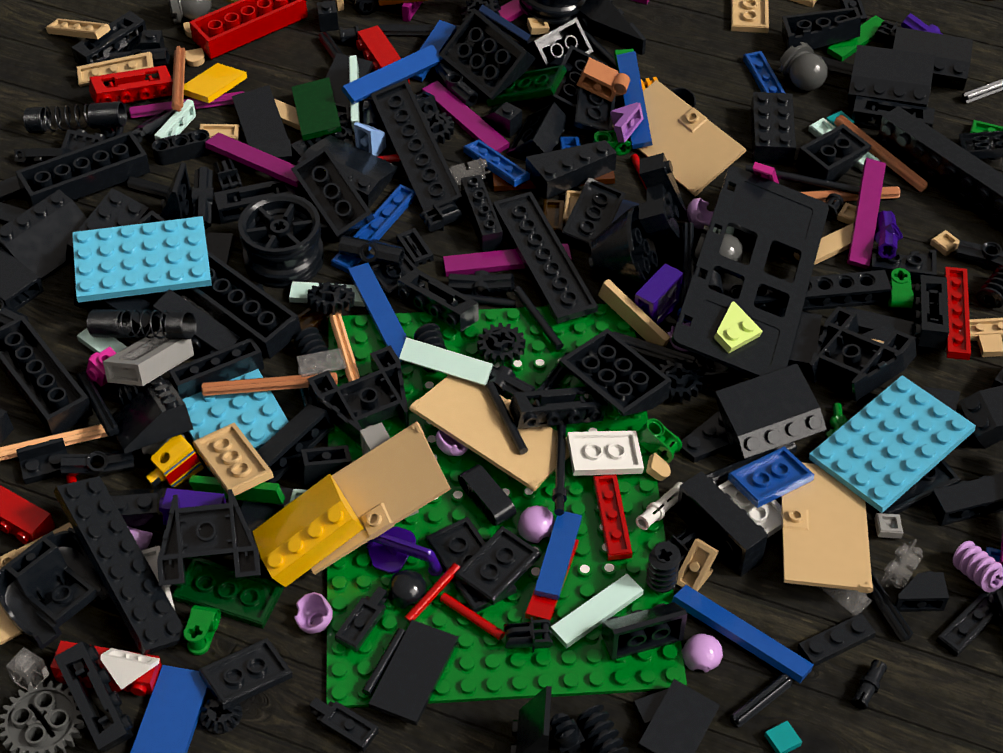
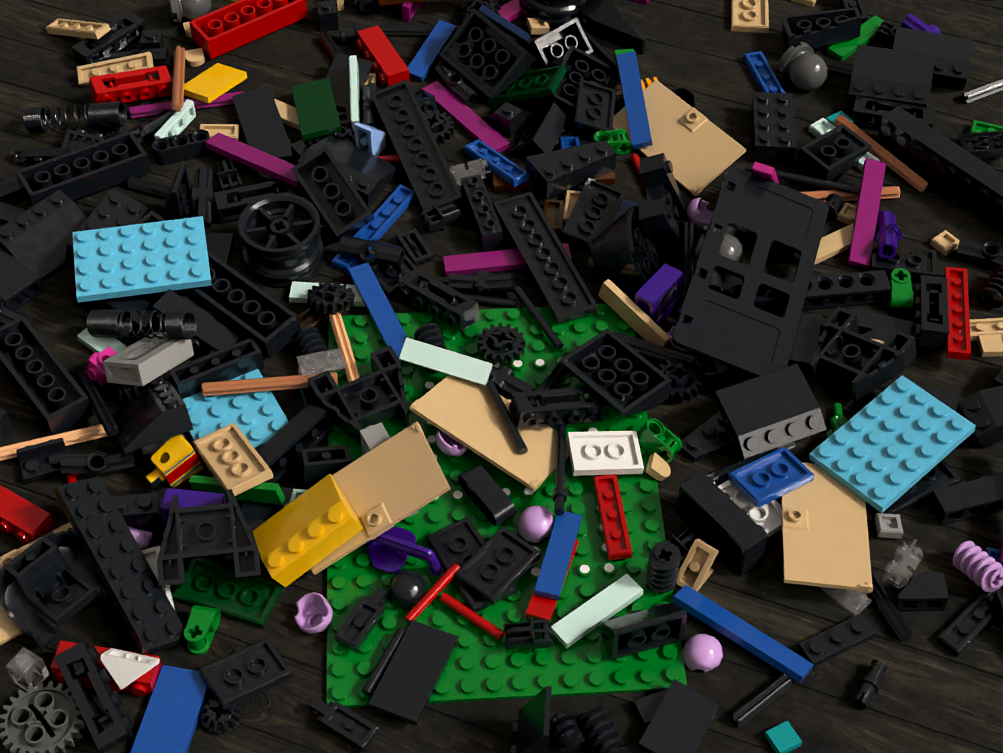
blue tile [341,45,443,105] -> none
nougat hinge [577,57,630,102] -> none
medium lavender slope [610,102,644,143] -> none
white pin [636,482,683,530] -> none
yellowish green wing [714,301,763,354] -> none

